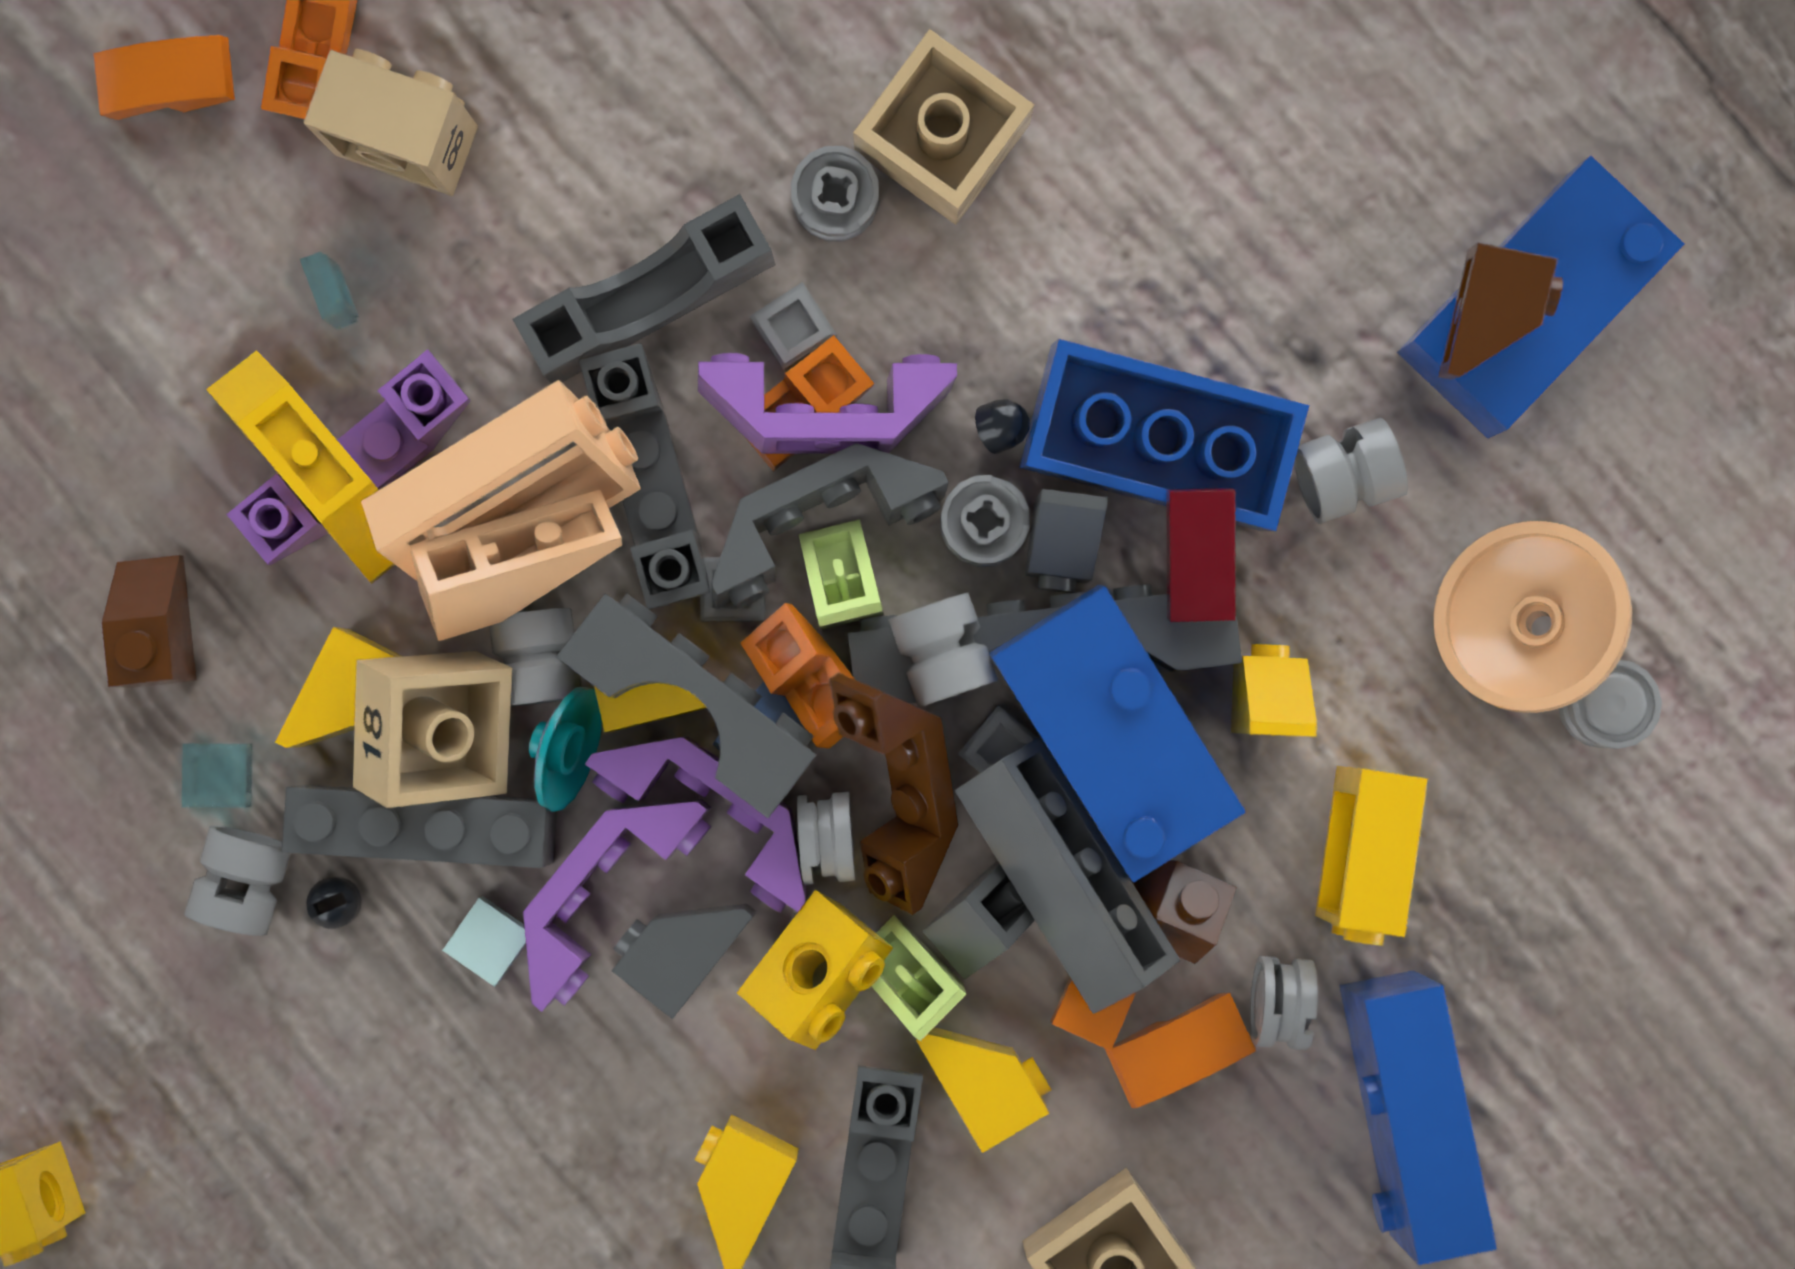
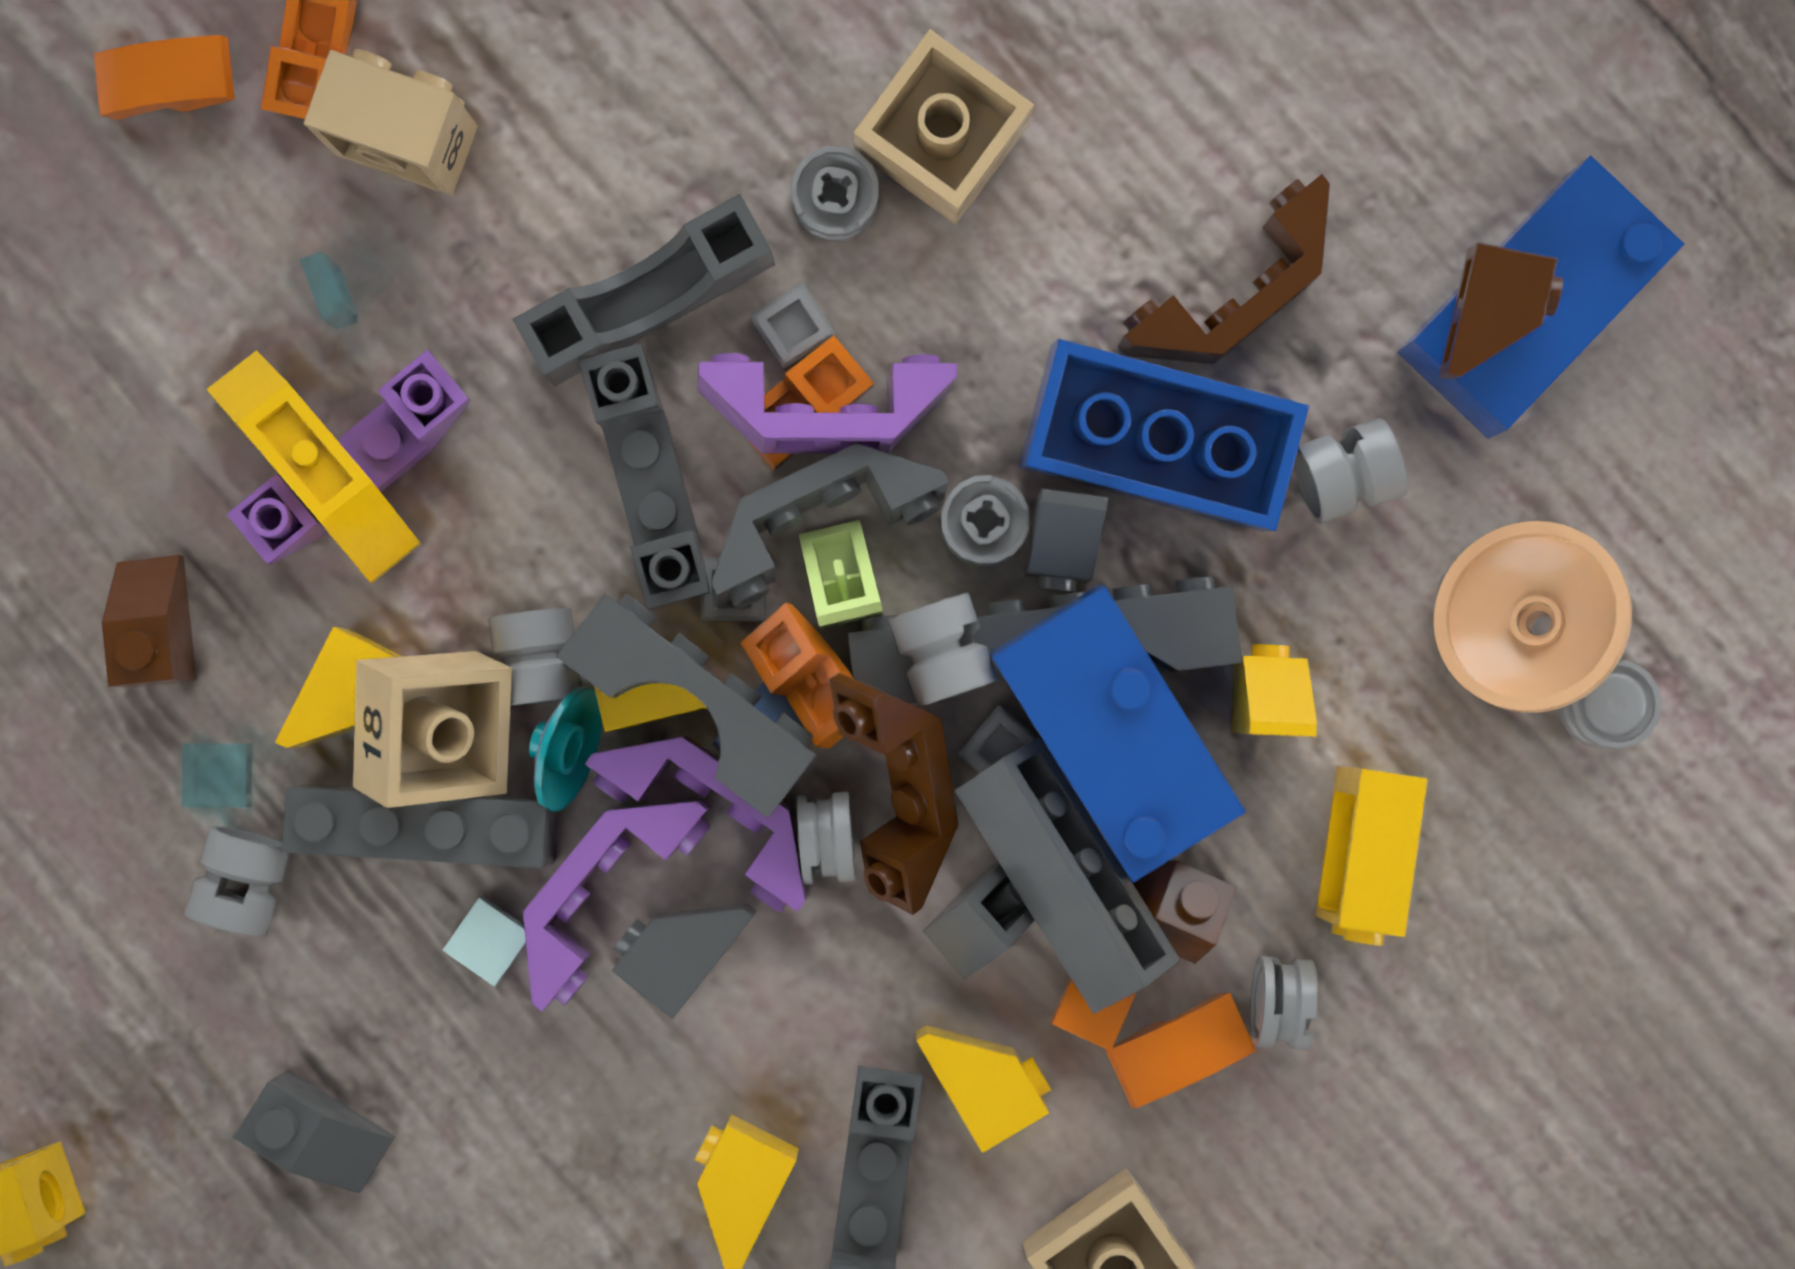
black hinge [306,876,362,929] -> none
light nougat piece [361,380,641,582] -> none
light nougat slope [410,489,622,642] -> none
yellow brick [736,890,893,1050] -> none
yellowish green slope [872,915,966,1041] -> none
black hinge [975,399,1030,454] -> none
dark red tile [1166,488,1236,622] -> none
blue brick [1339,970,1497,1265] -> none
none -> dark grey slope [233,1070,396,1193]
none -> reddish brown slope [1118,174,1330,364]

